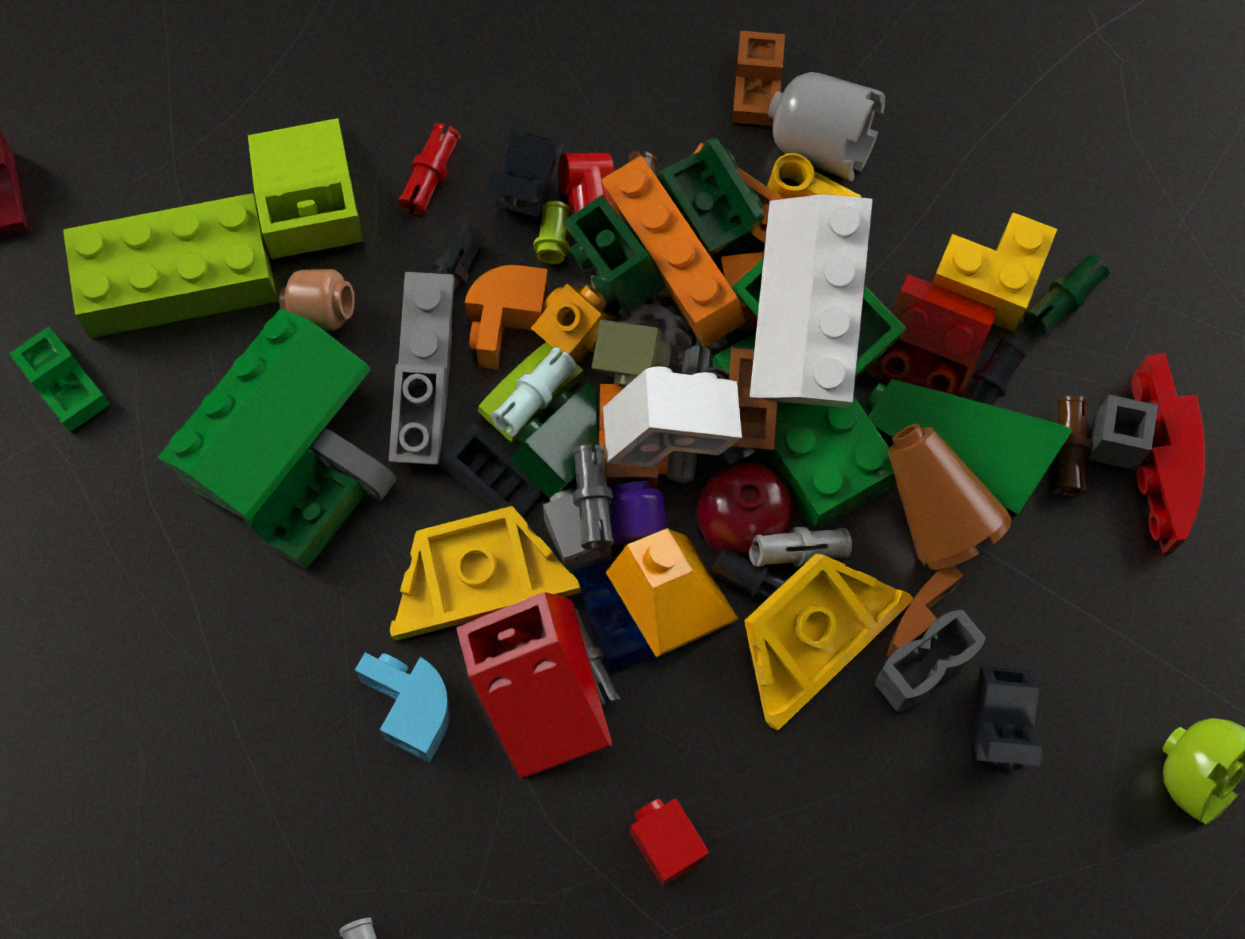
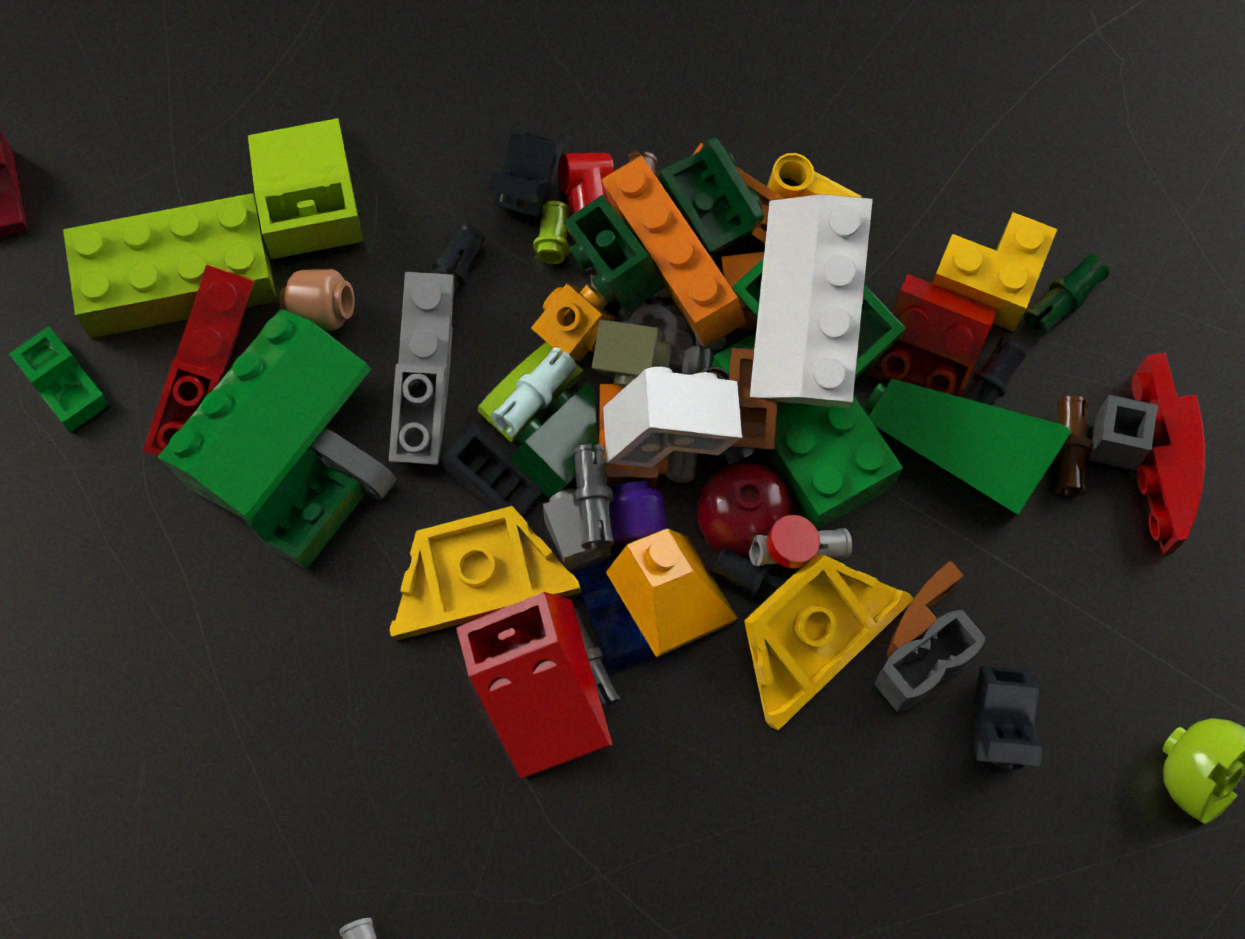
medium azure brick [355,652,451,763] -> none
red pin [397,123,461,216] -> none
orange brick [465,265,549,370] -> none
red brick [630,798,710,888] -> none
dark orange slope [732,31,785,126] -> none
light grey cylinder [768,72,885,182] -> none
dark orange cone [888,424,1012,570] -> none
none -> red slope [143,264,255,456]
none -> tile [766,515,820,569]

